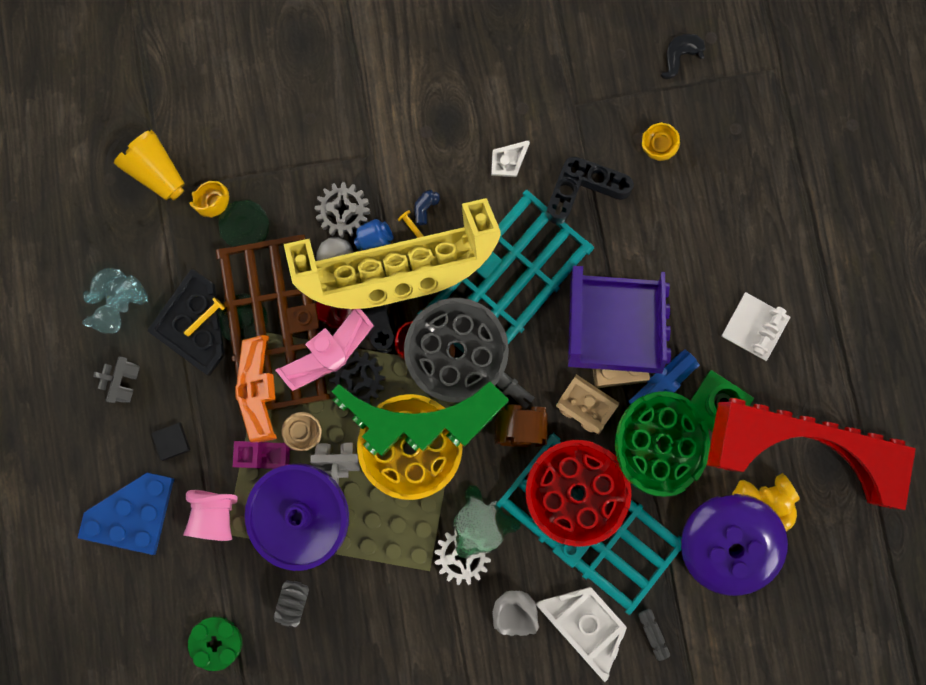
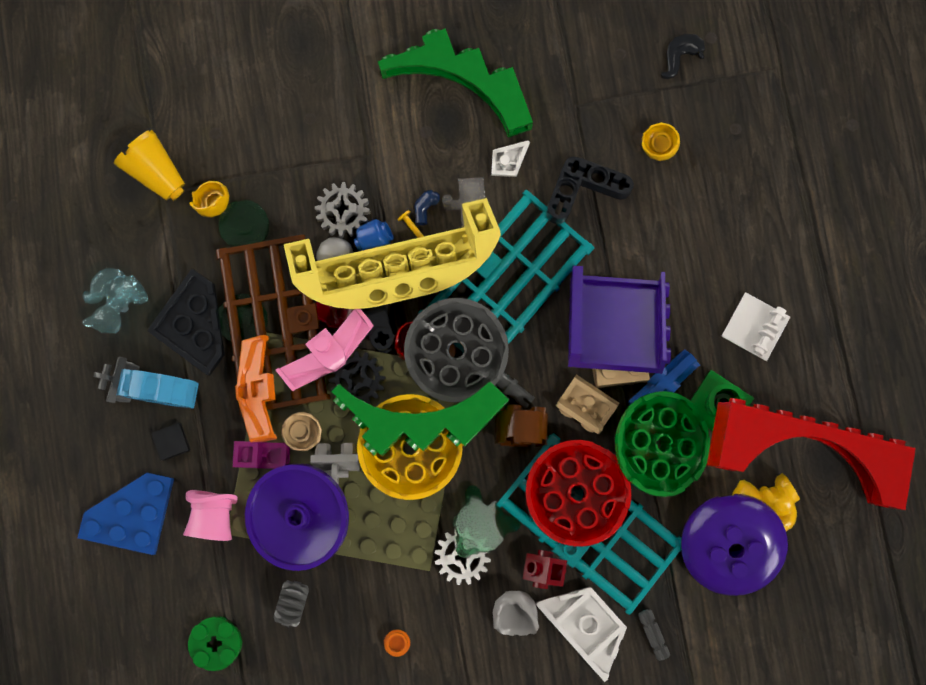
yellow pin [184,297,225,337] -> none
none -> dark azure connector [117,369,199,409]
none -> green arch [378,28,533,138]
none -> orange plate [384,629,410,657]
none -> clear plate [442,177,485,228]
none -> dark red brick [523,549,567,589]

